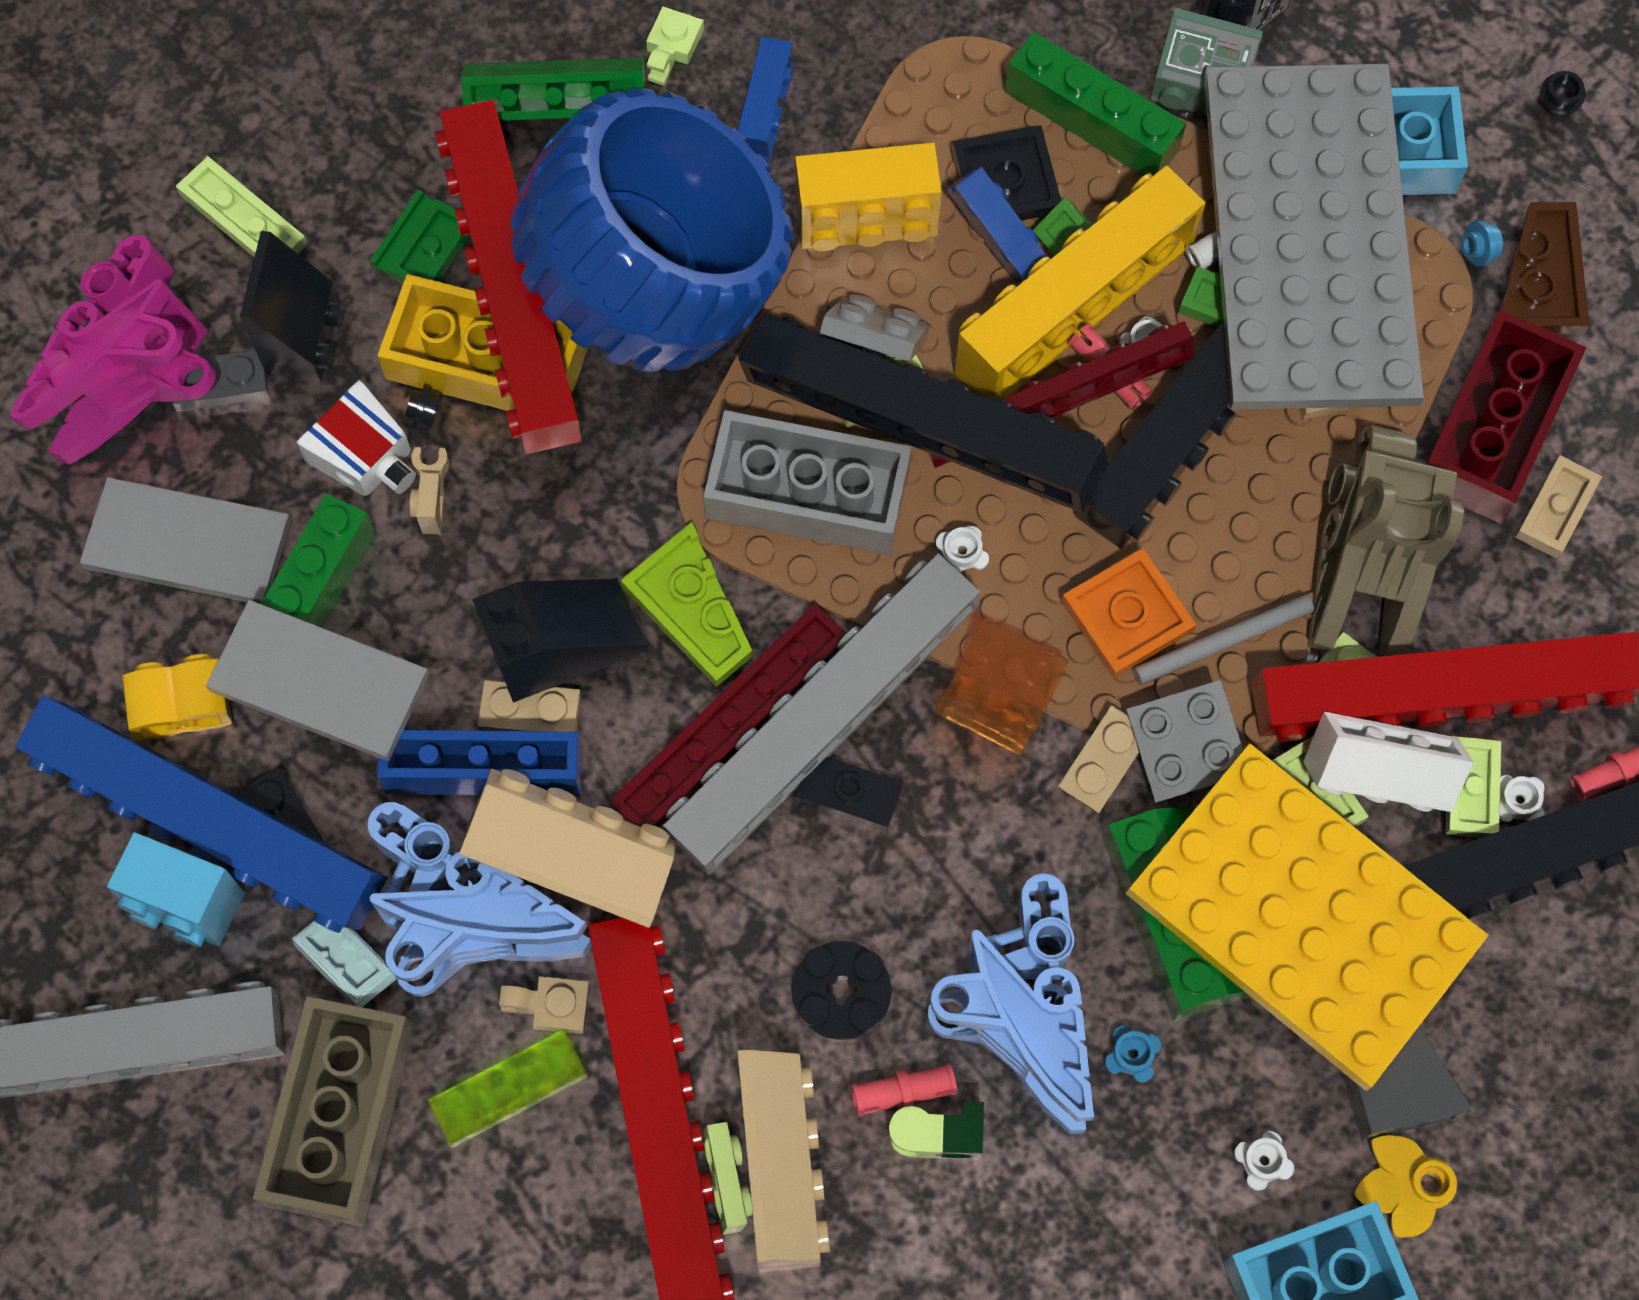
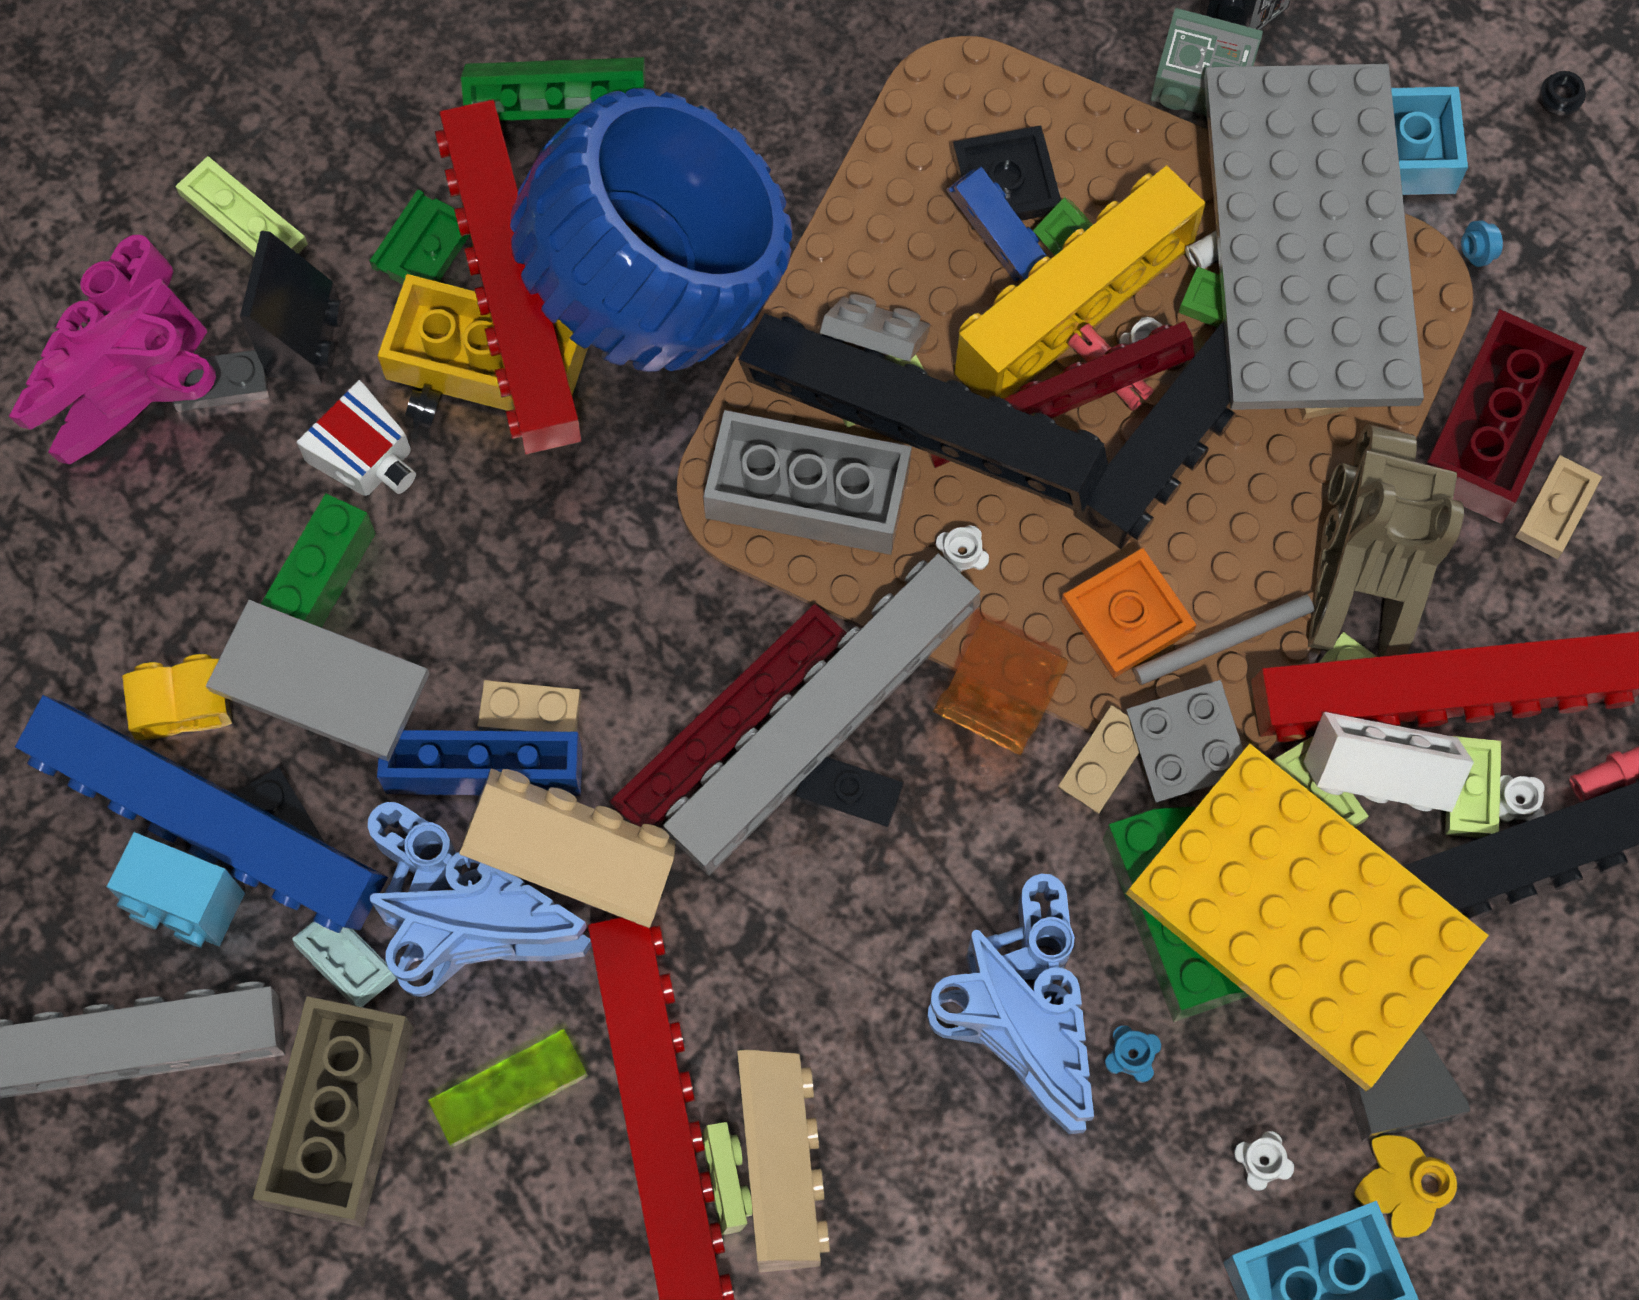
light grey tile [79,477,291,604] -> none
tan plate [410,447,449,535] -> none
black slope [472,578,649,703] -> none
tan plate [499,976,589,1034] -> none
lime wing [621,522,752,687] -> none
yellowish green plate [646,6,704,86] -> none
blue piece [738,36,793,166] -> none
black plate [792,941,892,1044] -> none
yellow brick [795,142,942,252] -> none
coral pin [851,1063,957,1117] -> none
leg [888,1101,984,1160] -> none
green brick [1005,31,1186,176] -> none
reddish brown wing [1500,202,1590,334] -> none

